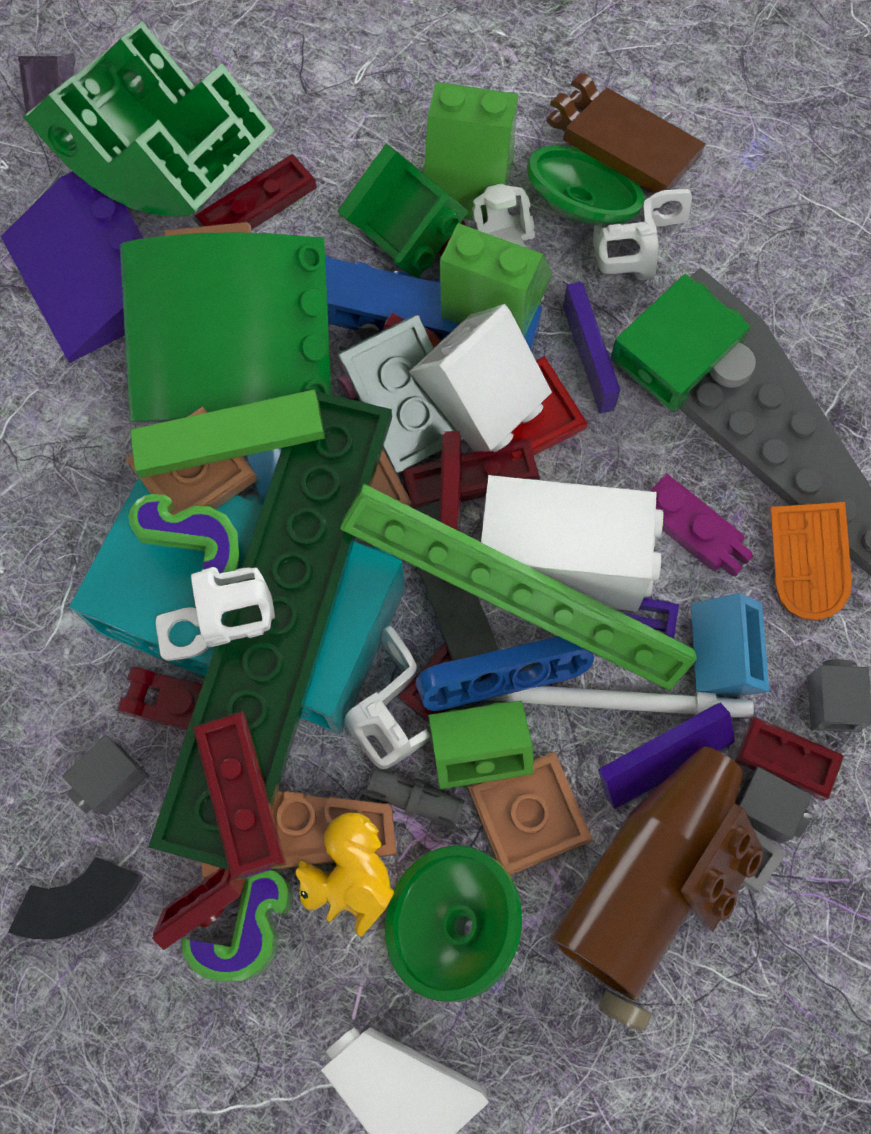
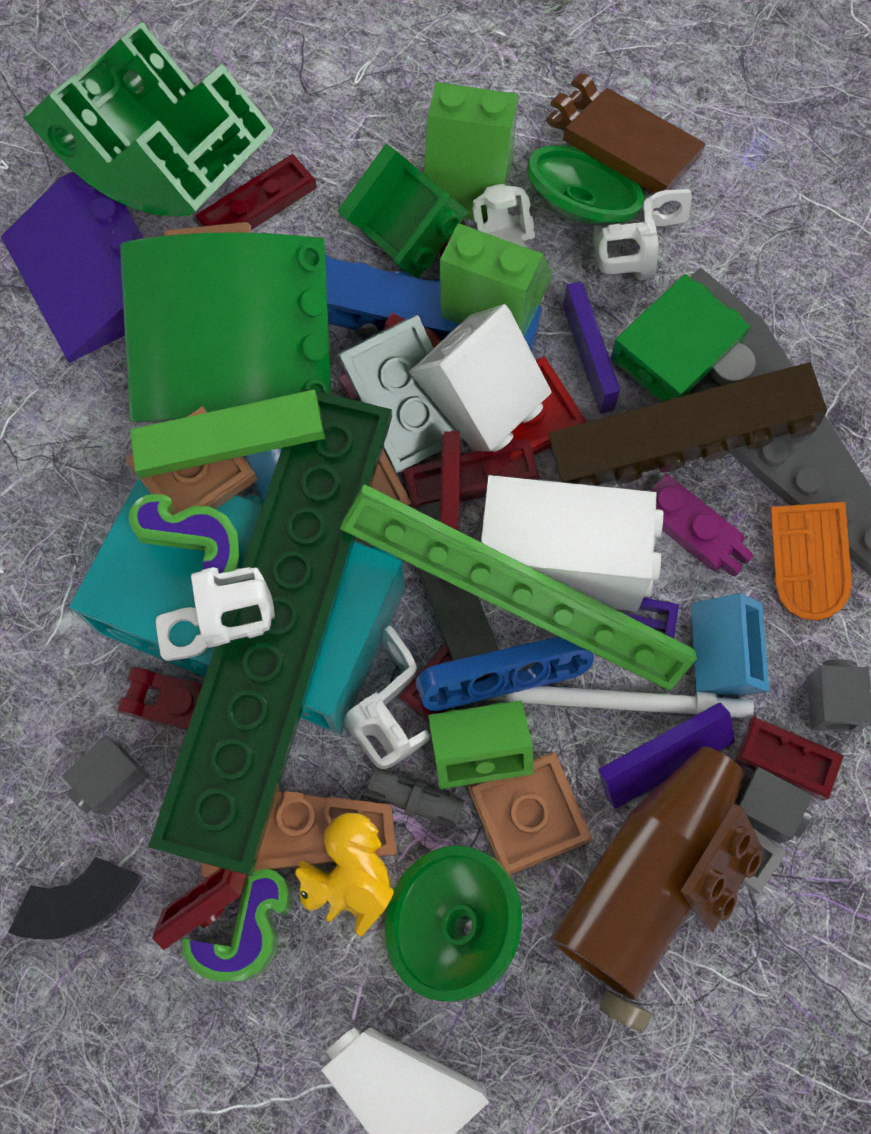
clear purple slope [18,53,76,113] -> none
dark red tile [193,712,287,881] -> none
none -> dark brown brick [549,362,827,486]

